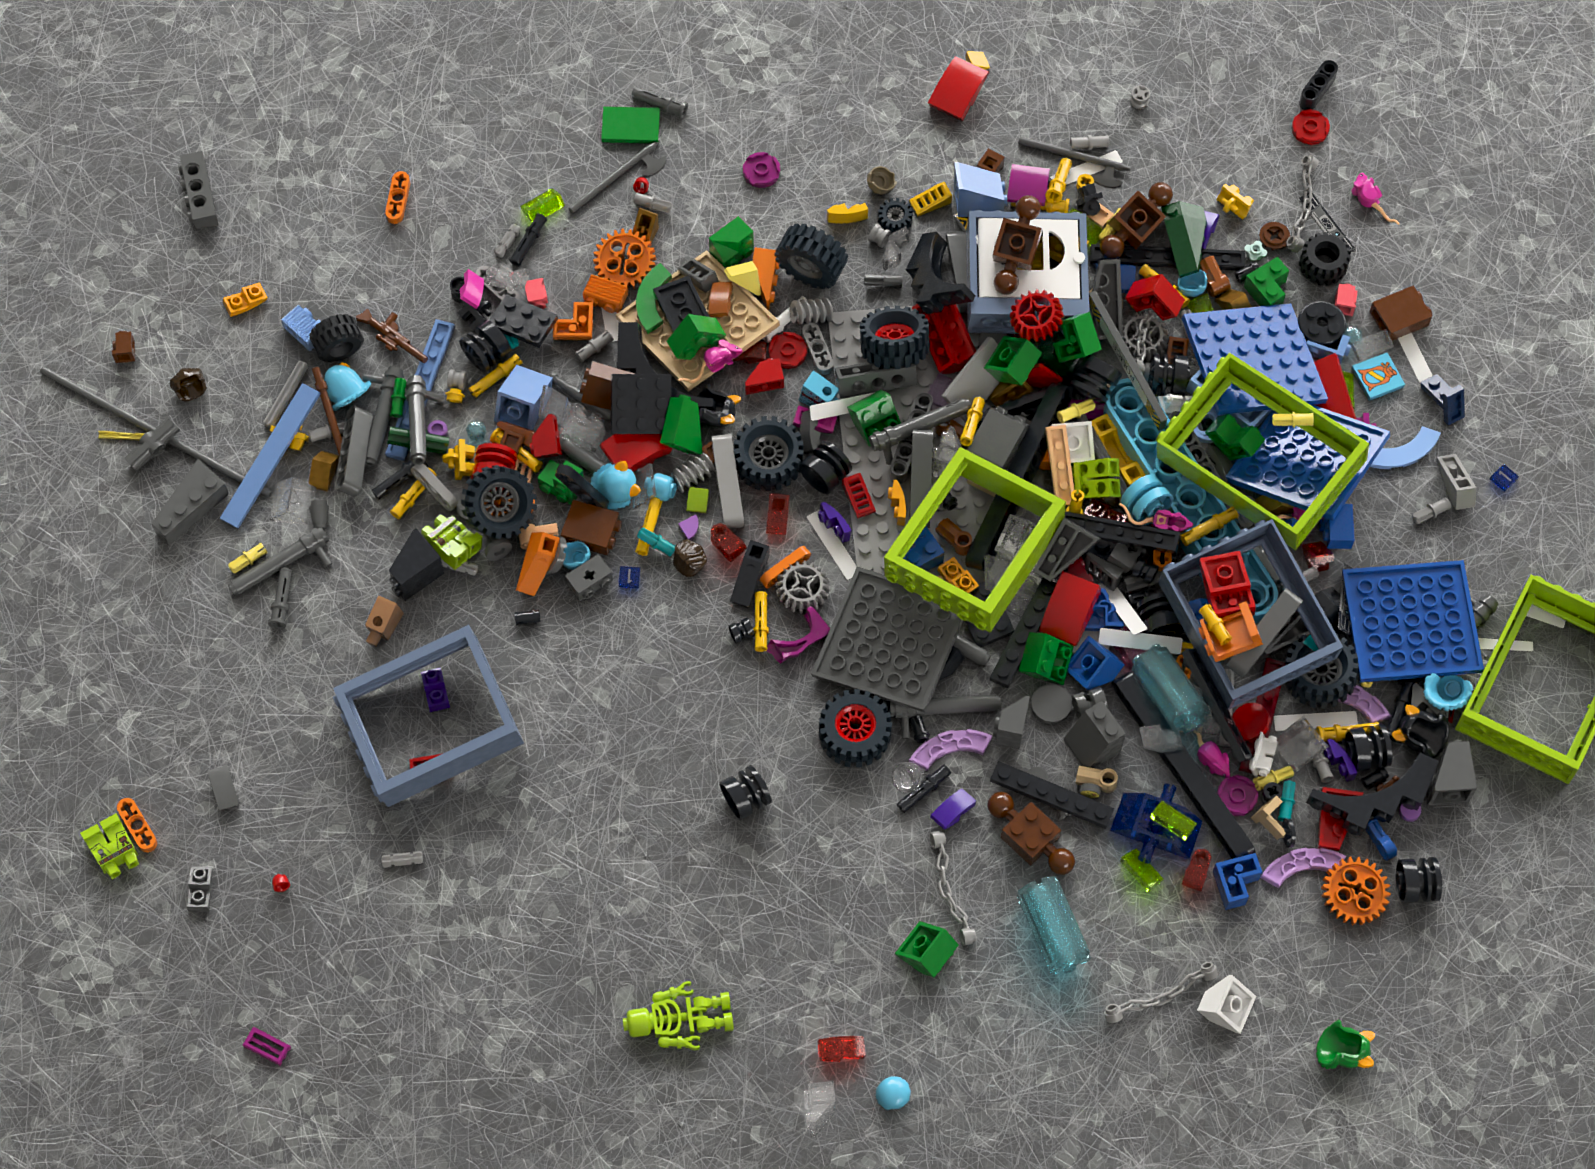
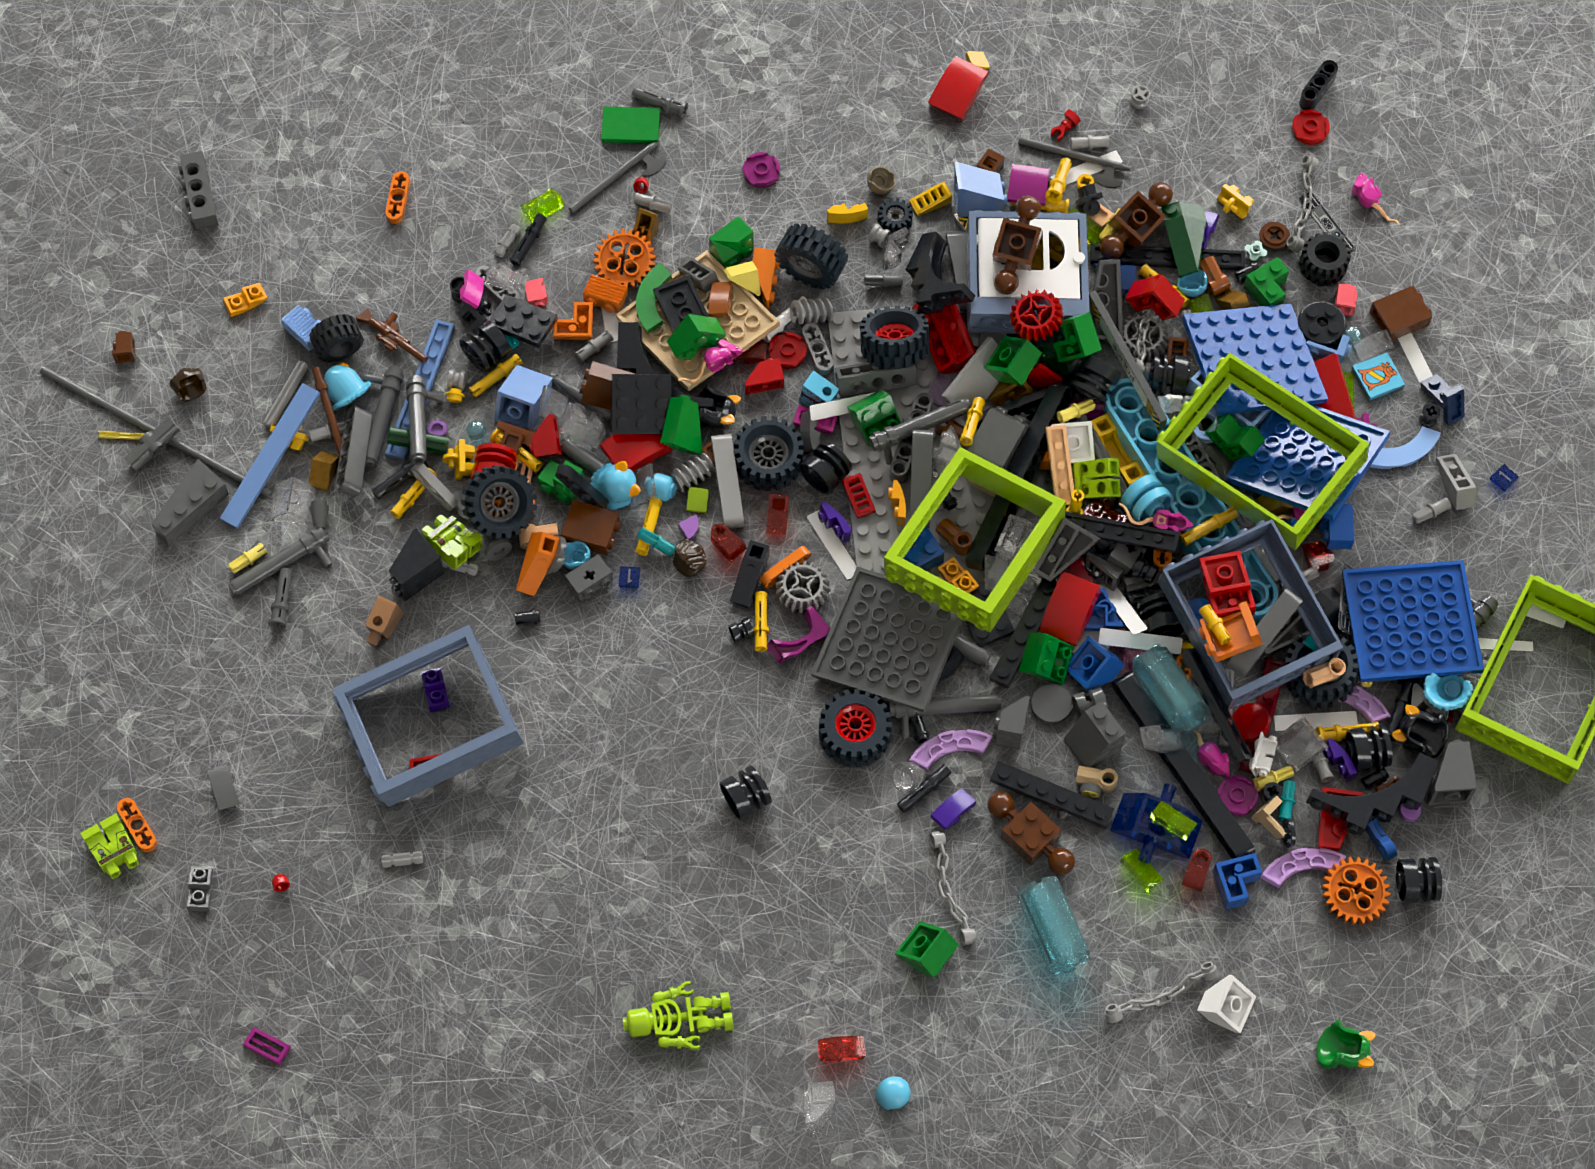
green axle [390,378,406,418] -> none
light yellow axle [1272,412,1314,428] -> none
none -> red piece [1051,109,1081,142]
none -> light nougat piece [1303,658,1346,688]
none -> black bush [1419,403,1440,428]

